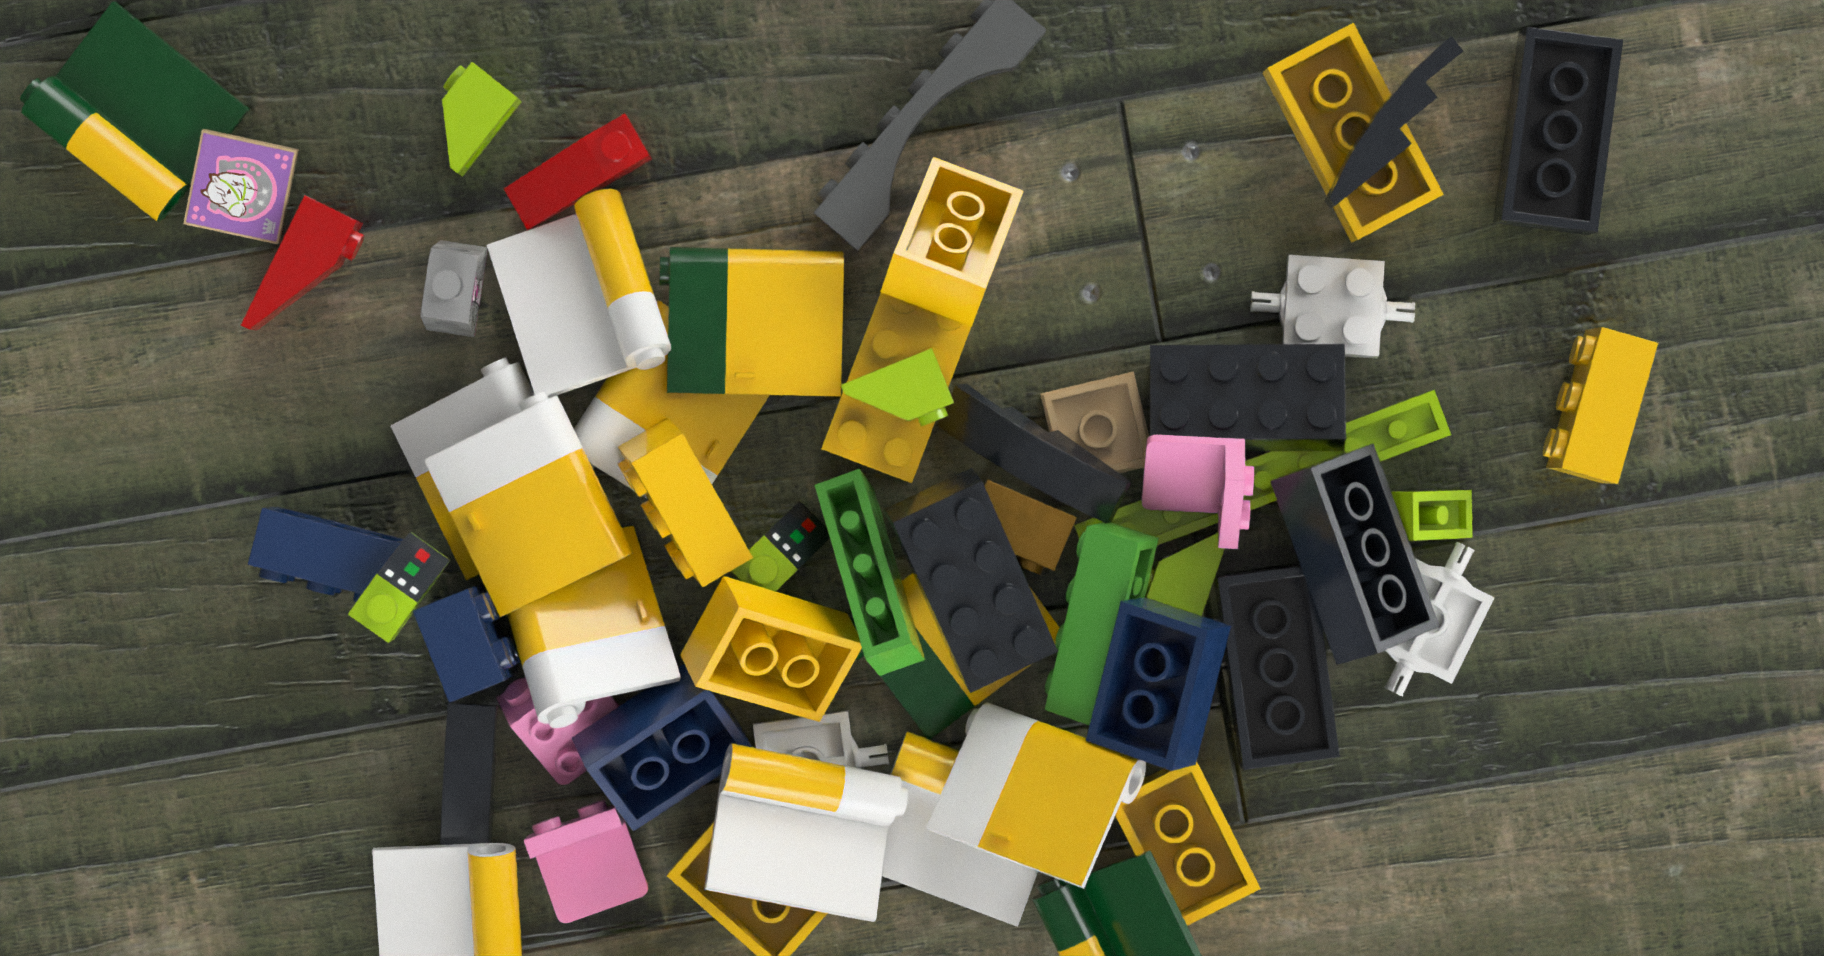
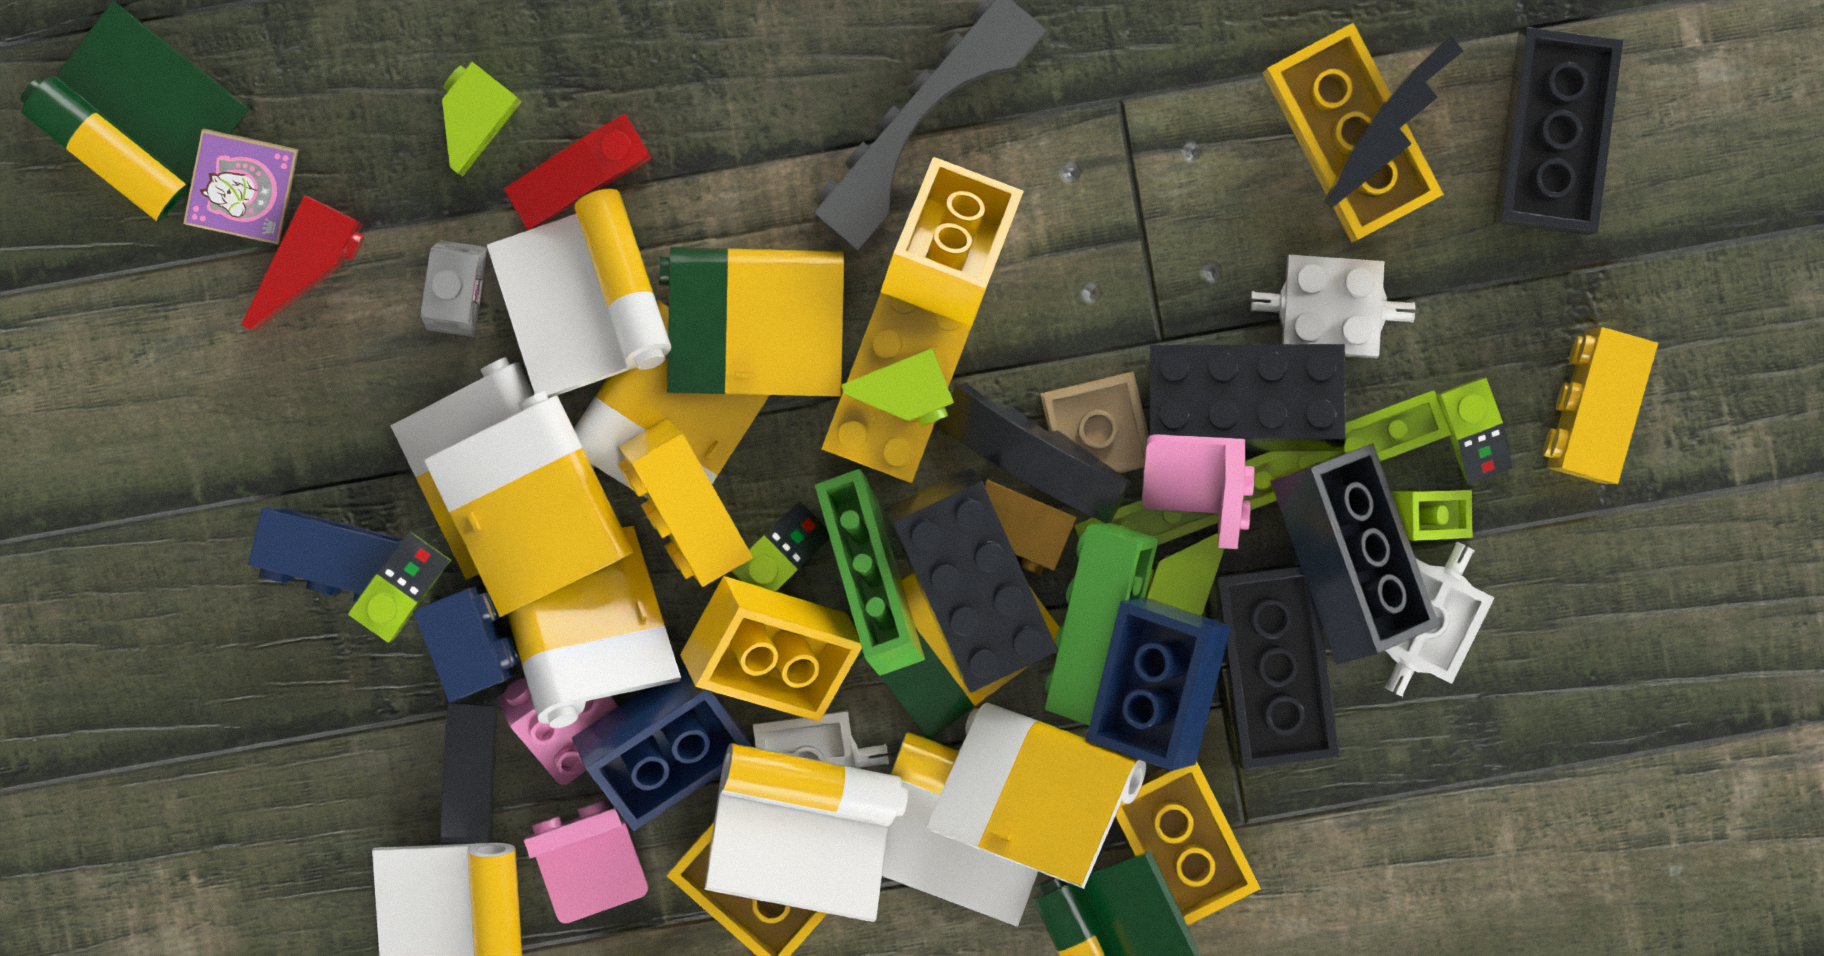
none -> slope [1436,378,1513,485]

